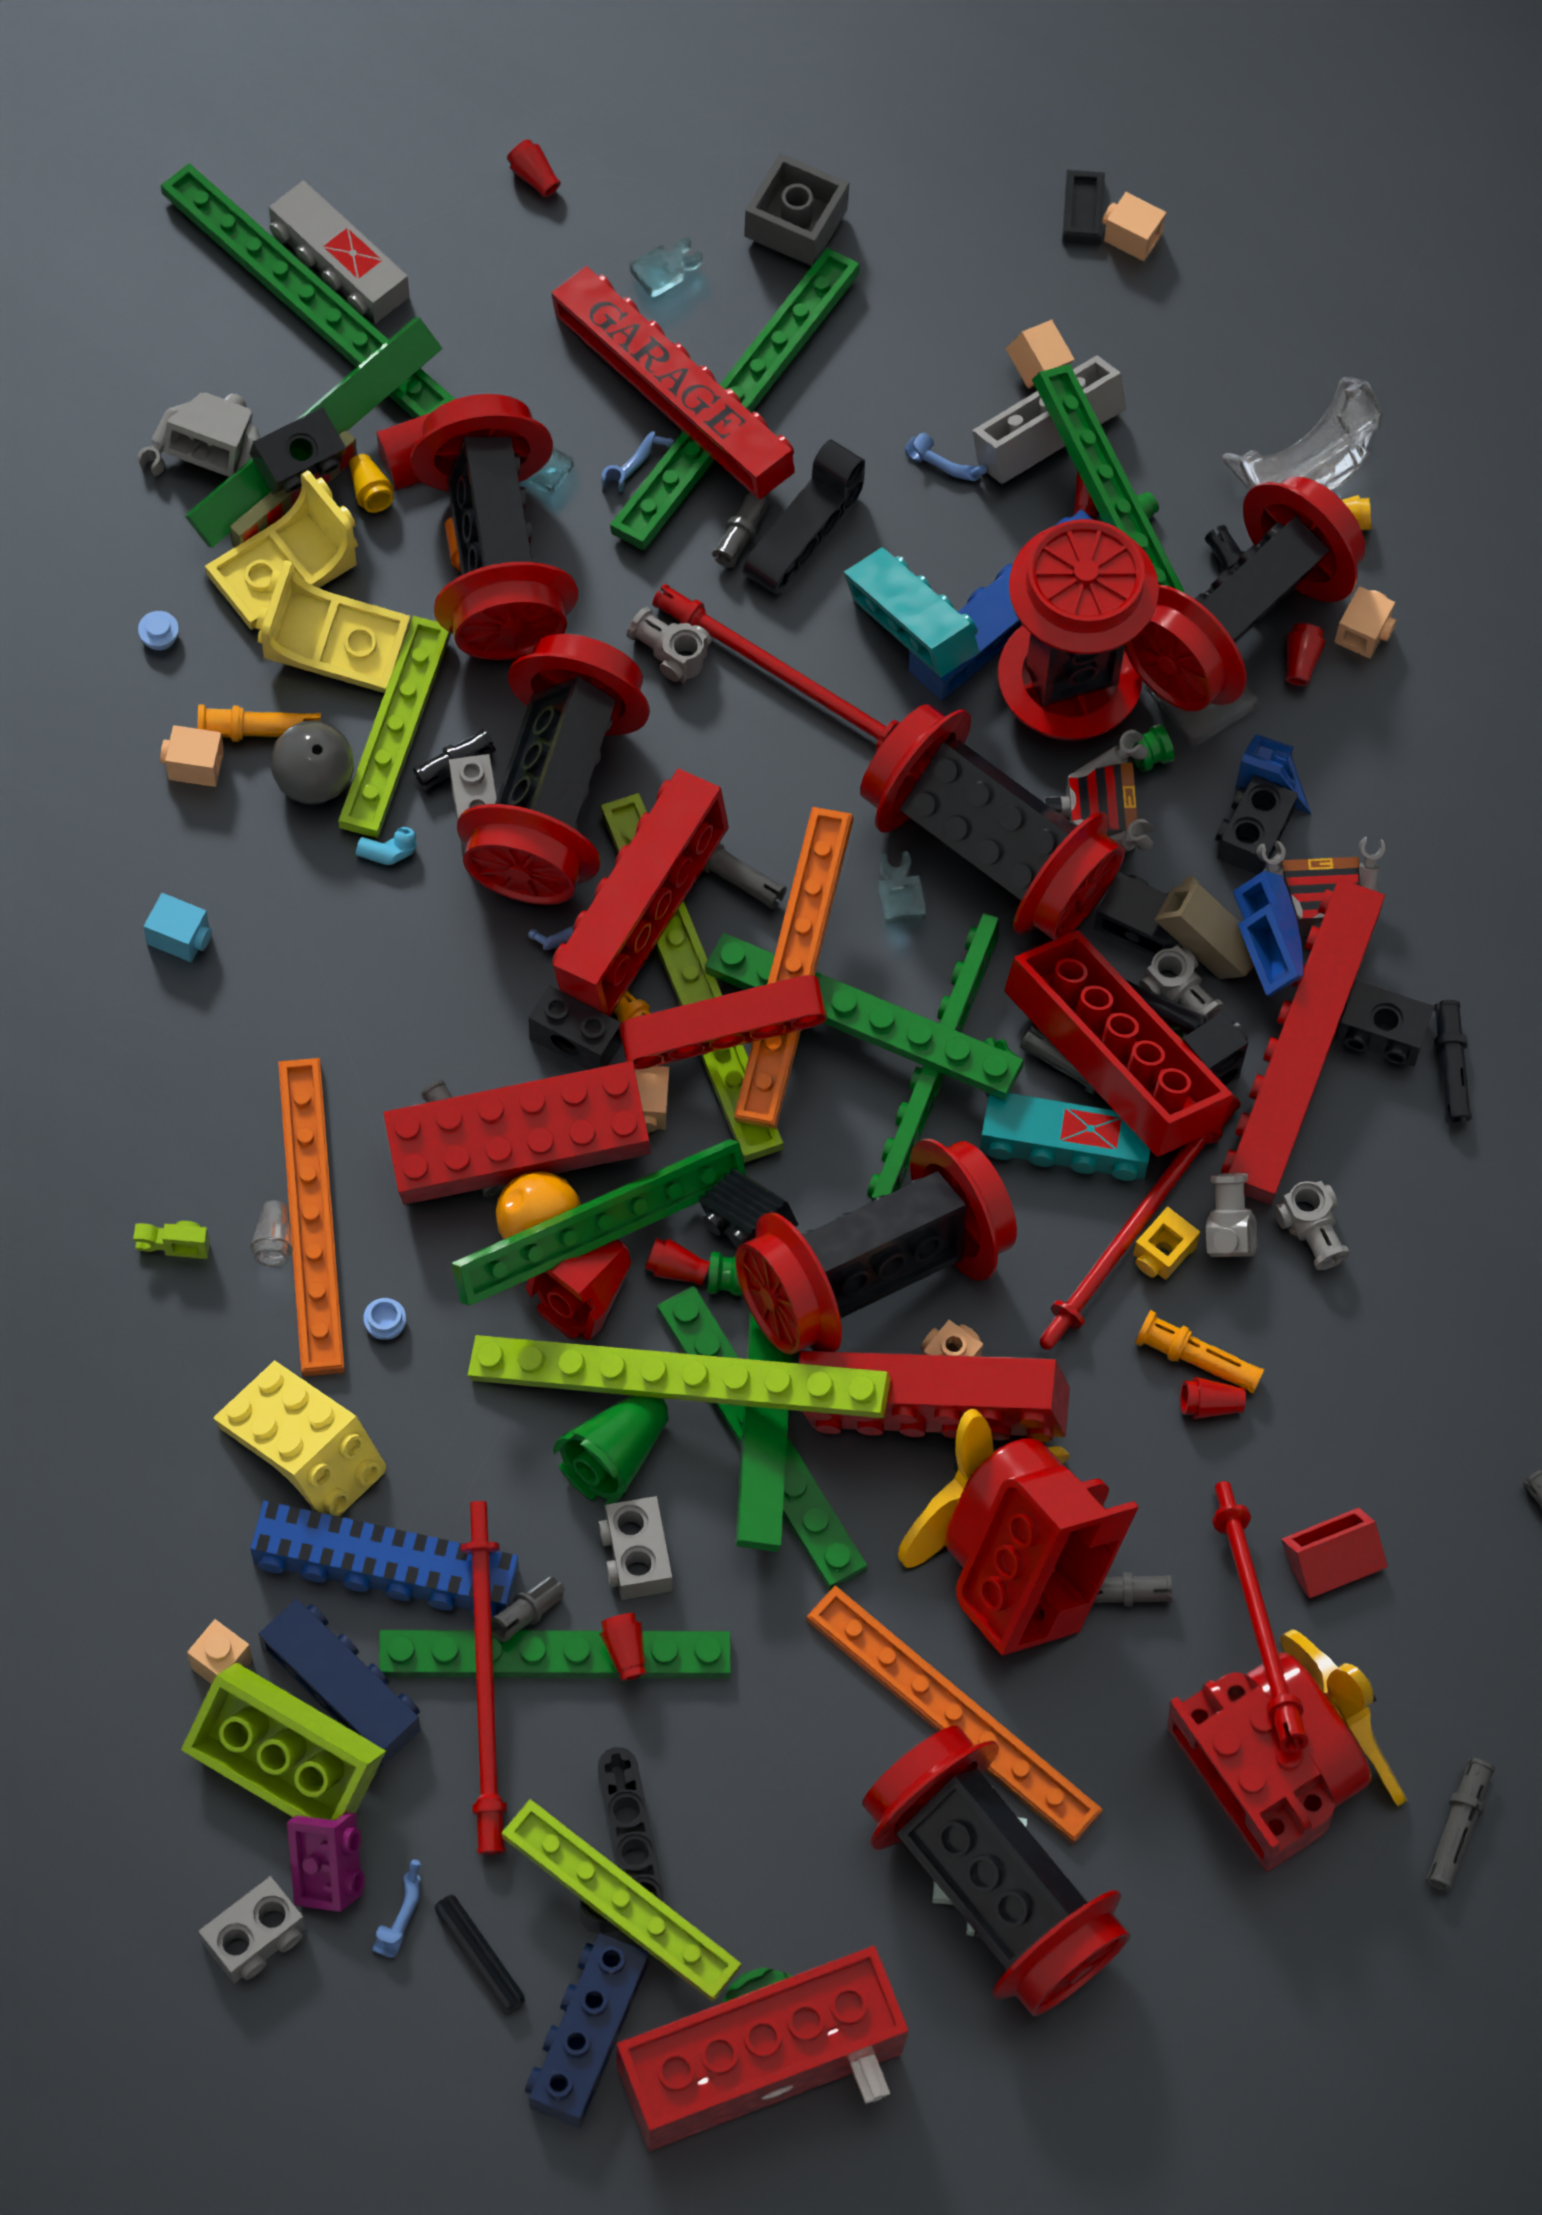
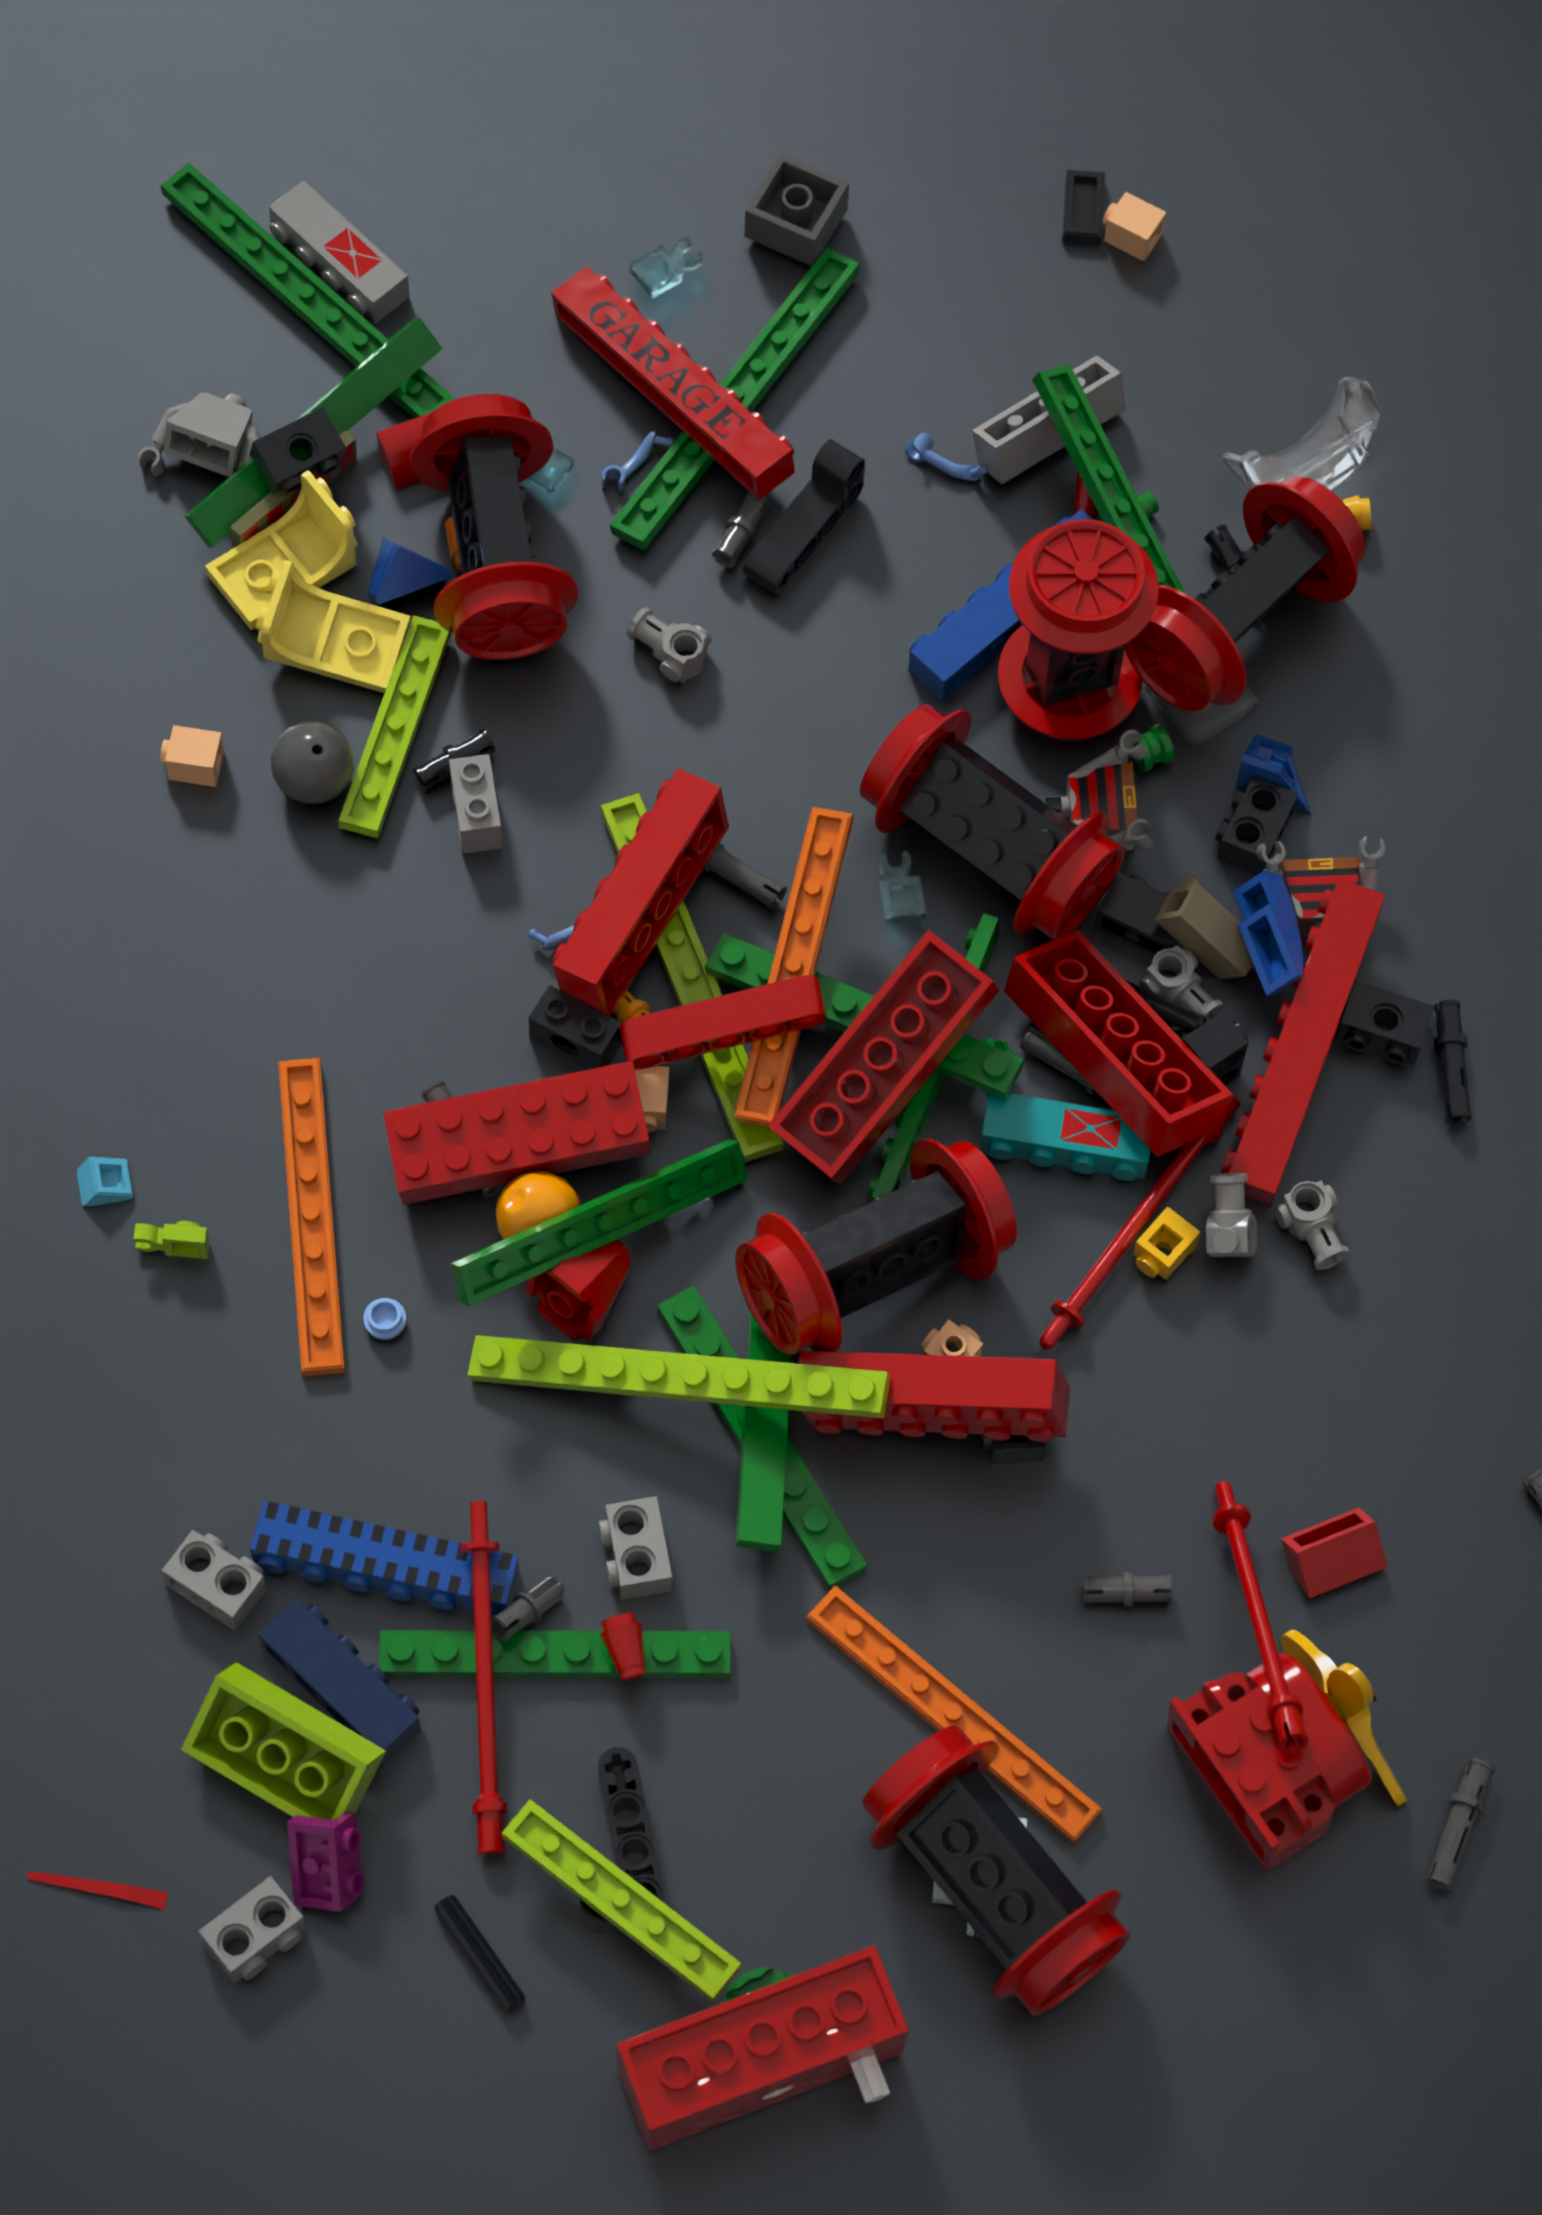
light blue plate [138,611,179,650] -> none
medium azure brick [143,893,212,963] -> none
light nougat brick [187,1619,253,1684] -> none
light orange pin [197,704,321,742] -> none
light yellow bracket [213,1360,386,1517] -> none
clear cone [250,1201,293,1267] -> none
yellow cone [349,454,394,513] -> none
medium azure arm [356,827,417,865] -> none
medium blue piece [372,1859,421,1958] -> none
red brick [457,634,650,905] -> none
red cone [507,139,561,198] -> none
dark blue brick [525,1932,649,2129] -> none
green cone [553,1395,669,1505] -> none
red cone [644,1237,710,1286] -> none
red bar [652,584,900,751] -> none
black brick [699,1169,799,1248] -> none
green wheel [708,1252,742,1296] -> none
teal brick [844,547,980,678] -> none
red brick [898,1409,1139,1656] -> none
light nougat brick [1005,320,1075,389] -> none
light orange pin [1135,1310,1265,1394] -> none
red cone [1180,1377,1246,1419] -> none
red cone [1286,623,1326,686] -> none
light nougat brick [1334,586,1397,659] -> none
none -> red sticker [27,1871,168,1910]
none -> medium azure slope [77,1157,133,1206]
none -> light grey brick [161,1529,267,1631]
none -> blue slope [368,537,452,605]
none -> red brick [768,930,1000,1186]

